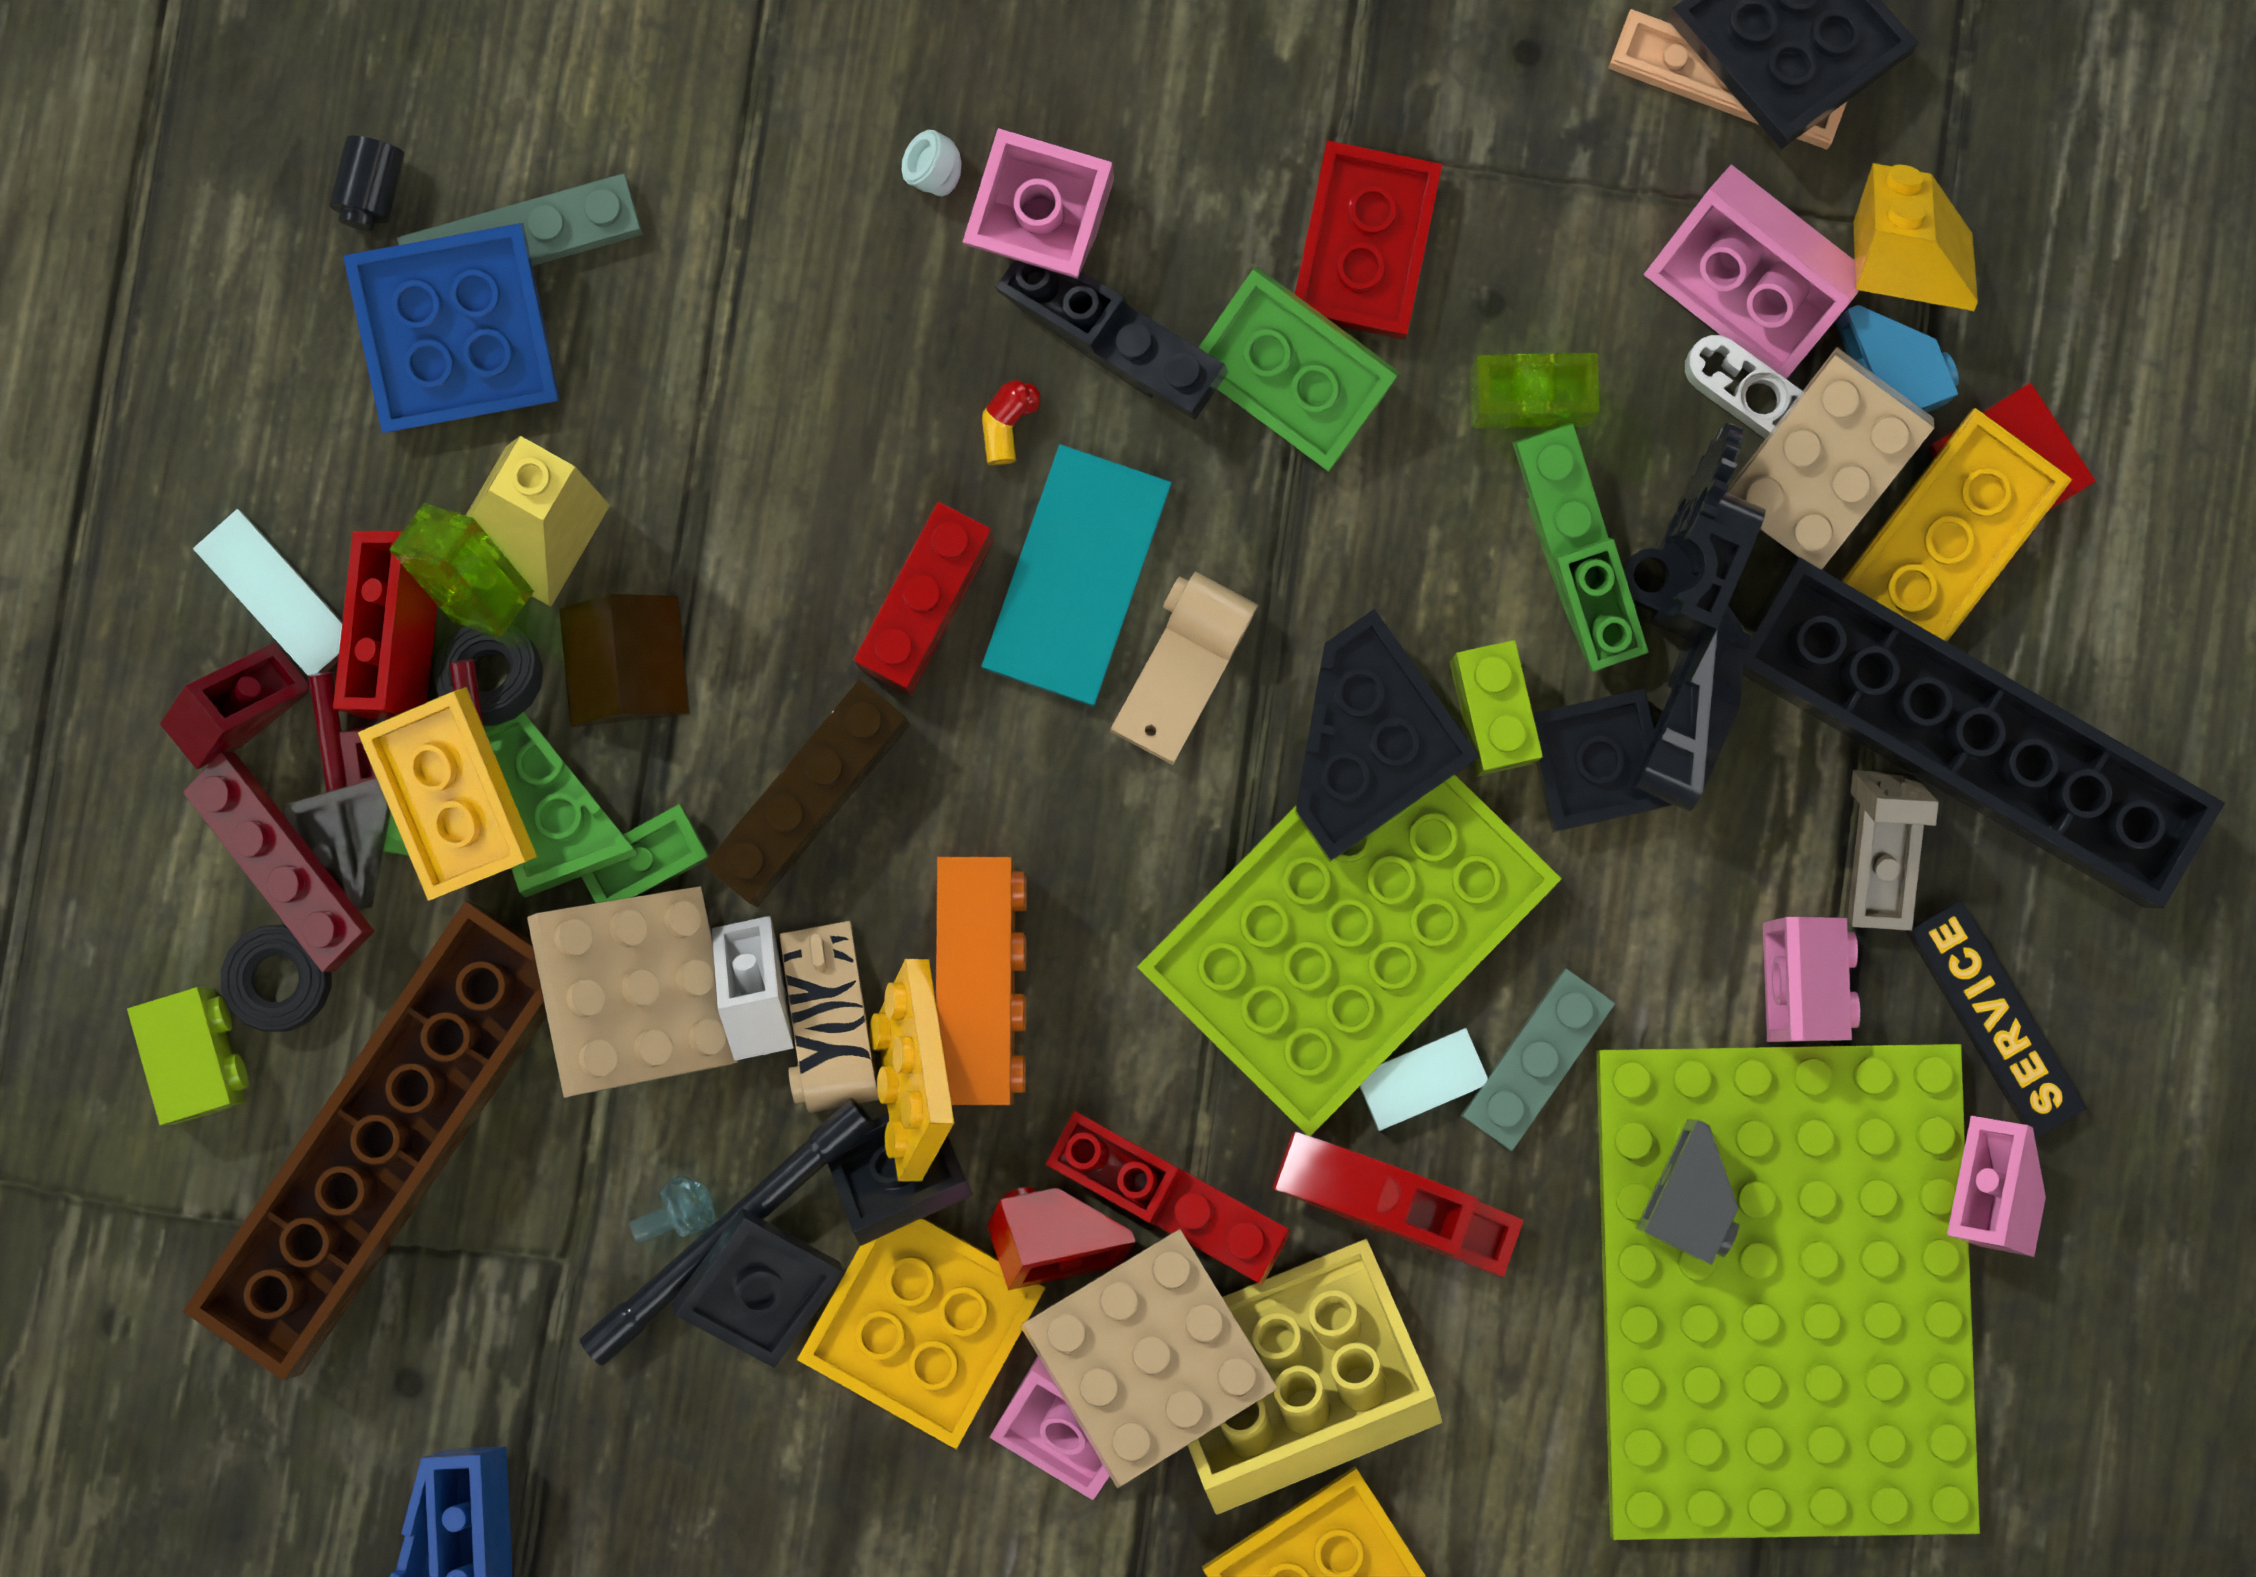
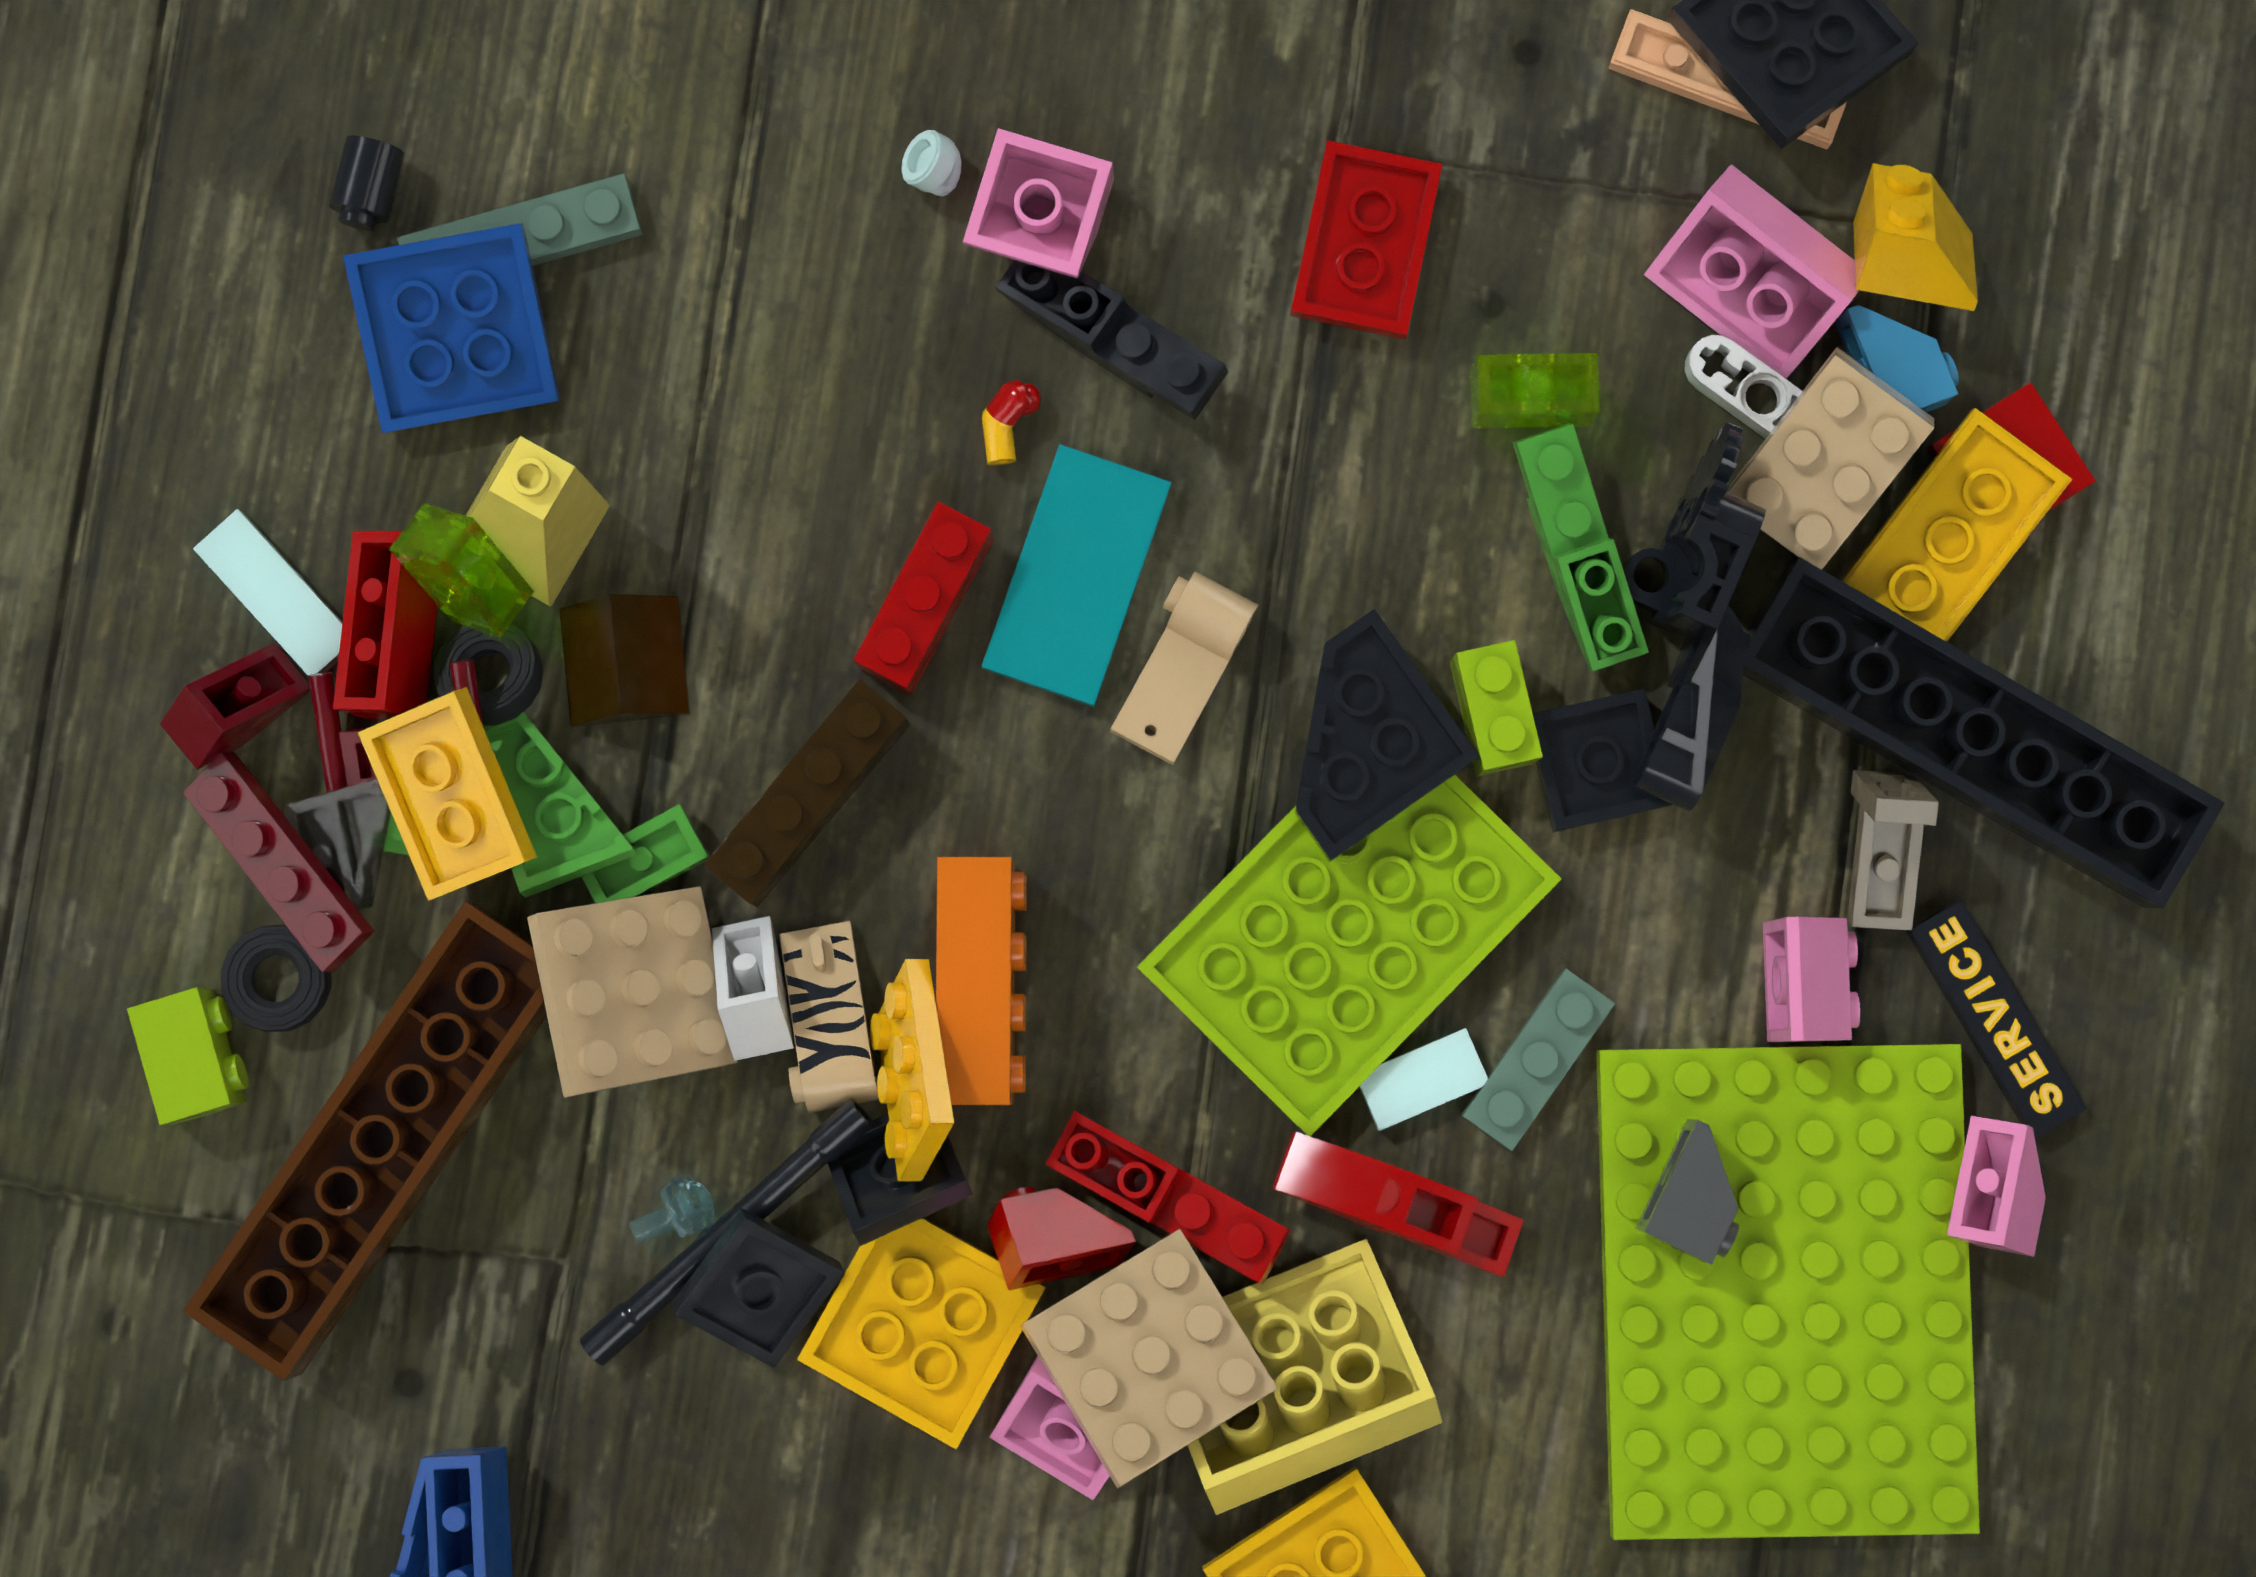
bright green plate [1199,267,1401,472] -> none

